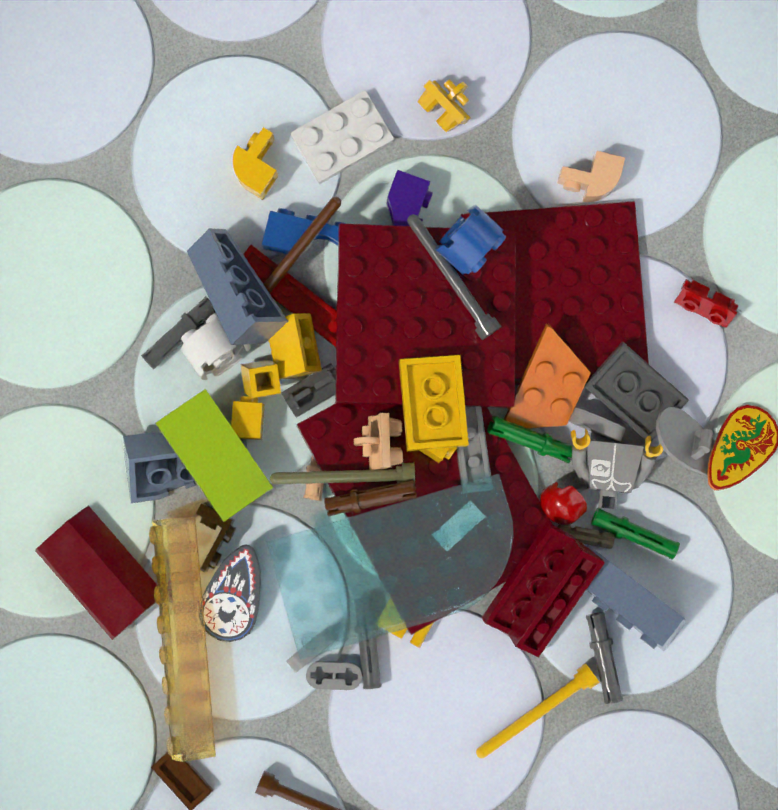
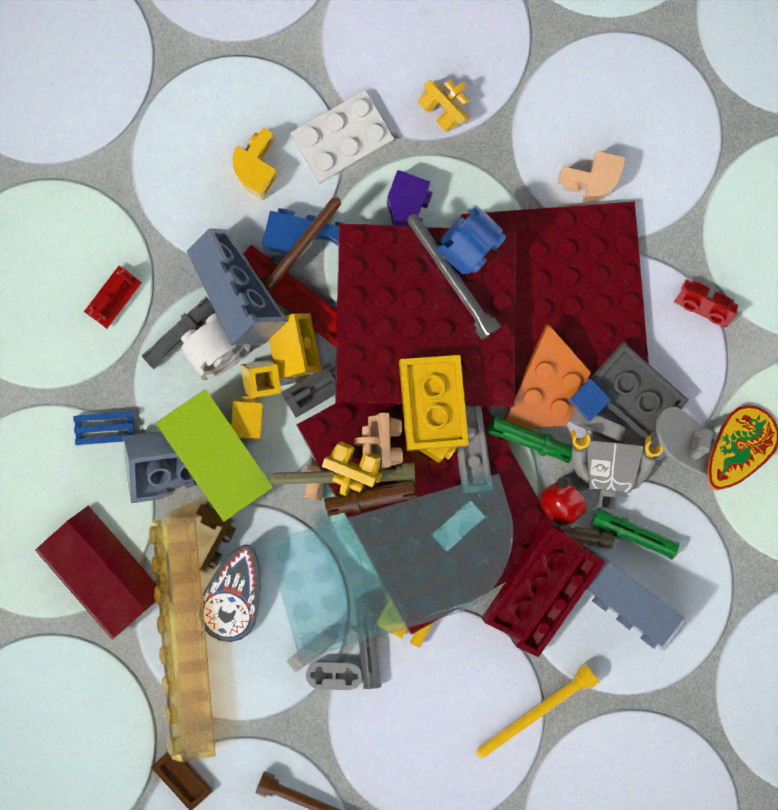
dark grey pin [586,612,623,704] -> none
none -> blue tile [73,411,135,446]
none -> red hinge [84,265,142,329]
none -> yellow hips [322,442,382,496]
none -> blue tile [568,379,611,421]

